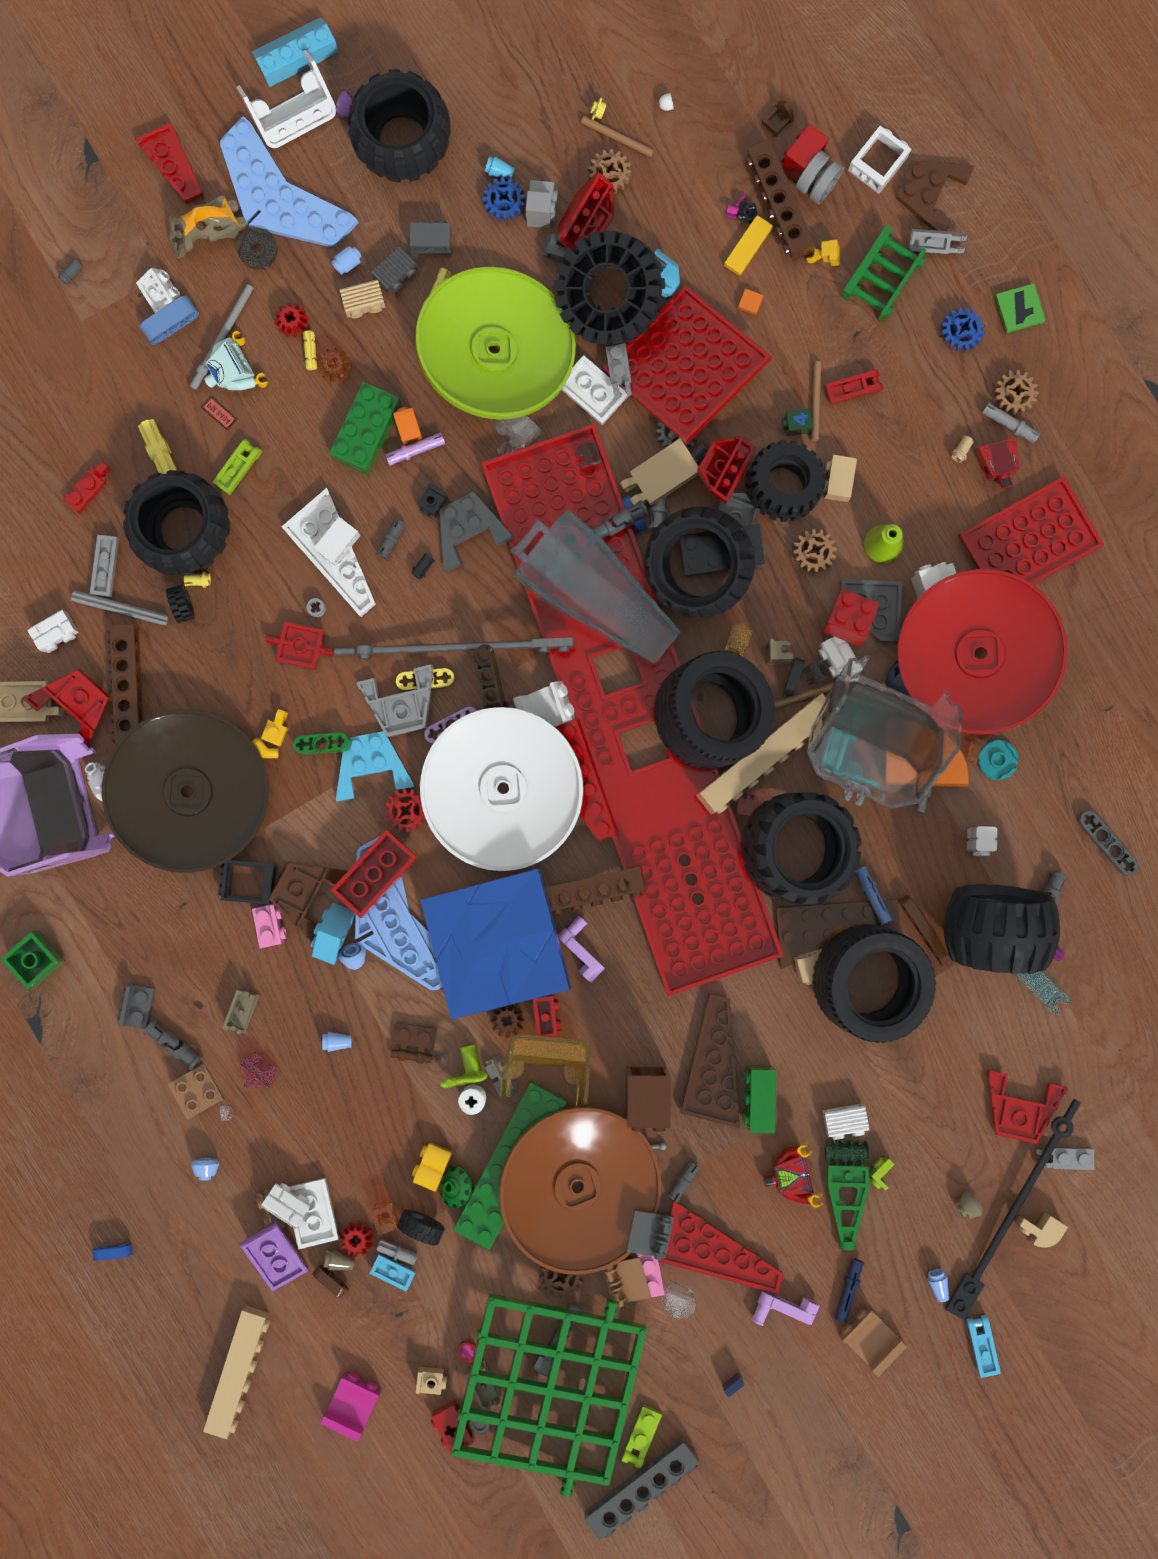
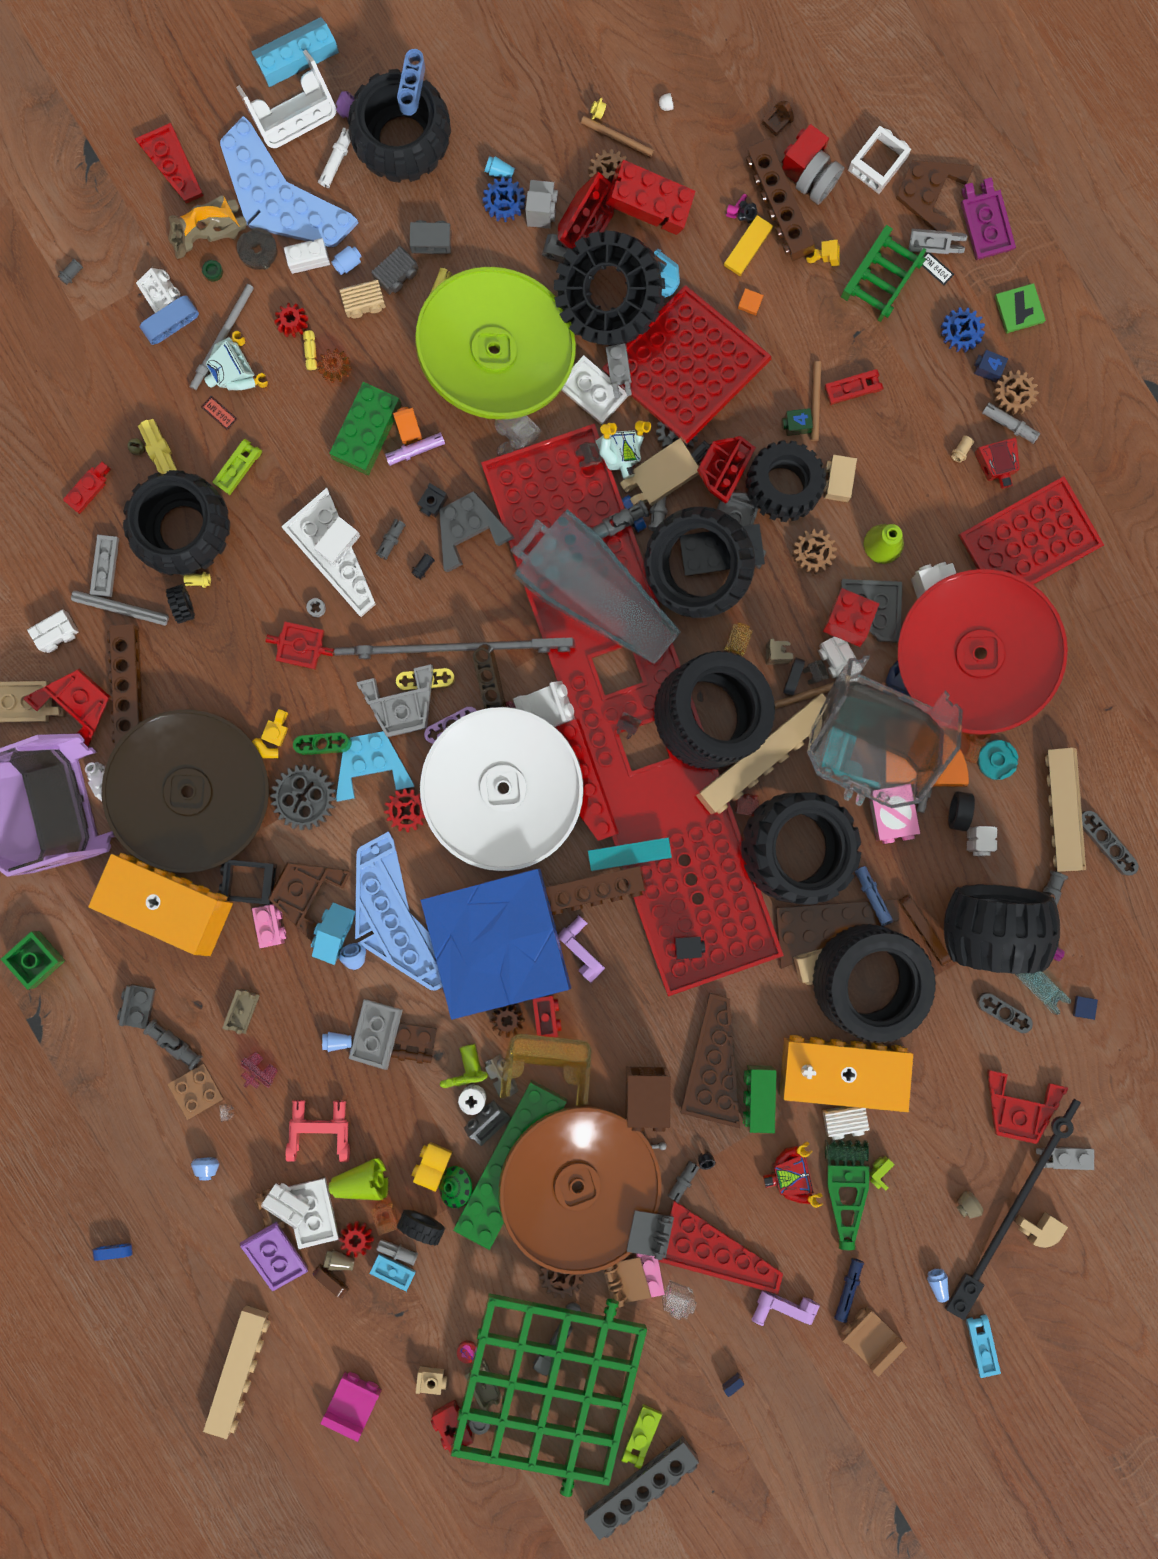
red brick [330,830,419,918] -> none
none -> light orange piece [88,852,233,956]
none -> olive hinge [128,438,145,456]
none -> dark green tile [202,260,223,282]
none -> dark grey gear [270,765,337,830]
none -> white brick [284,238,330,274]
none -> coral connector [286,1100,350,1162]
none -> white pin [318,128,351,188]
none -> lime cone [329,1158,388,1201]
none -> light grey tile [349,999,403,1070]
none -> medium blue beam [397,49,425,116]
none -> dark grey bracket [464,1100,511,1146]
none -> teal tile [588,837,672,871]
none -> light aqua torso [595,421,651,479]
none -> red piece [605,160,696,235]
none -> clear smoke tile [616,712,642,739]
none -> black brick [675,936,705,959]
none -> black hinge [698,1152,716,1170]
none -> light orange piece [779,1035,913,1112]
none -> bright pink brick [868,786,920,844]
none -> sticker [922,252,954,285]
none -> black tyre [948,791,975,831]
none -> magenta tile [961,177,1016,260]
none -> dark blue brick [974,350,1008,383]
none -> dark grey beam [977,993,1033,1033]
none -> tan brick [1045,748,1086,872]
none -> dark blue tile [1073,996,1098,1020]

